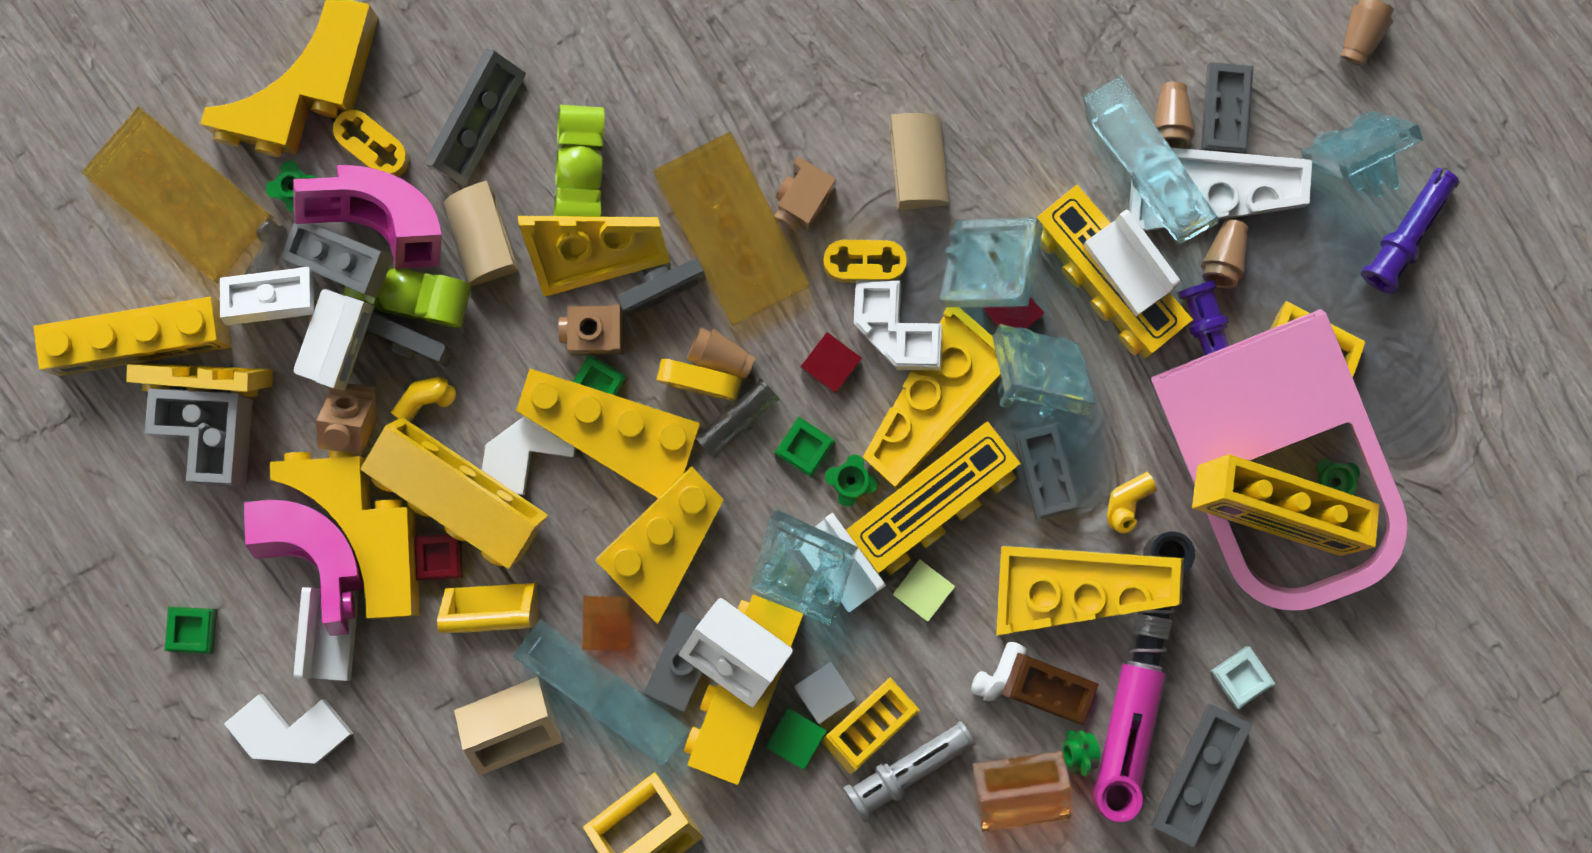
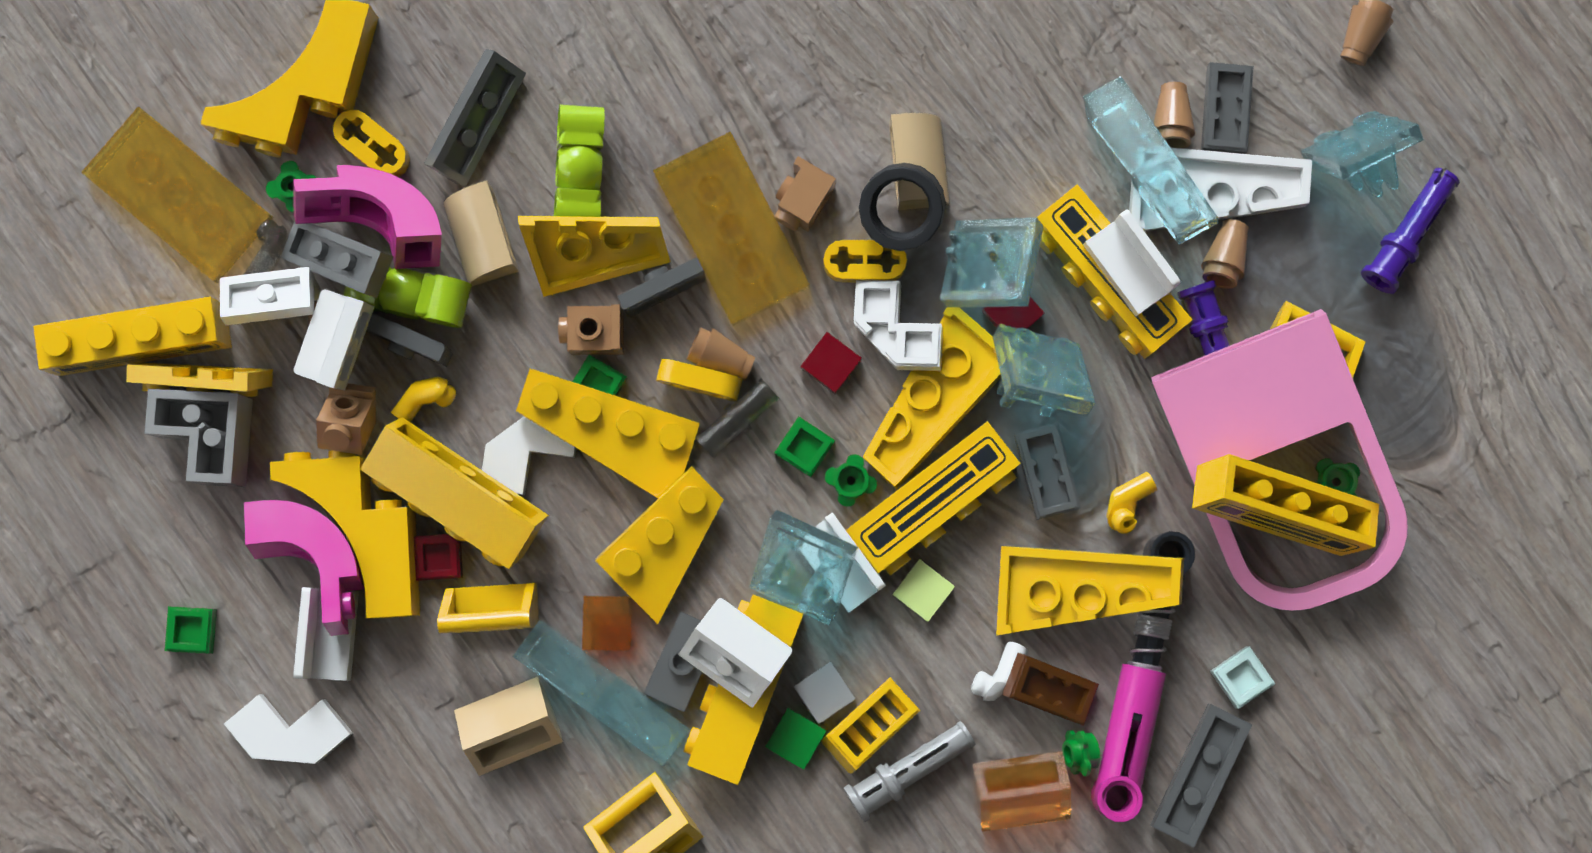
none -> black tyre [859,162,946,251]

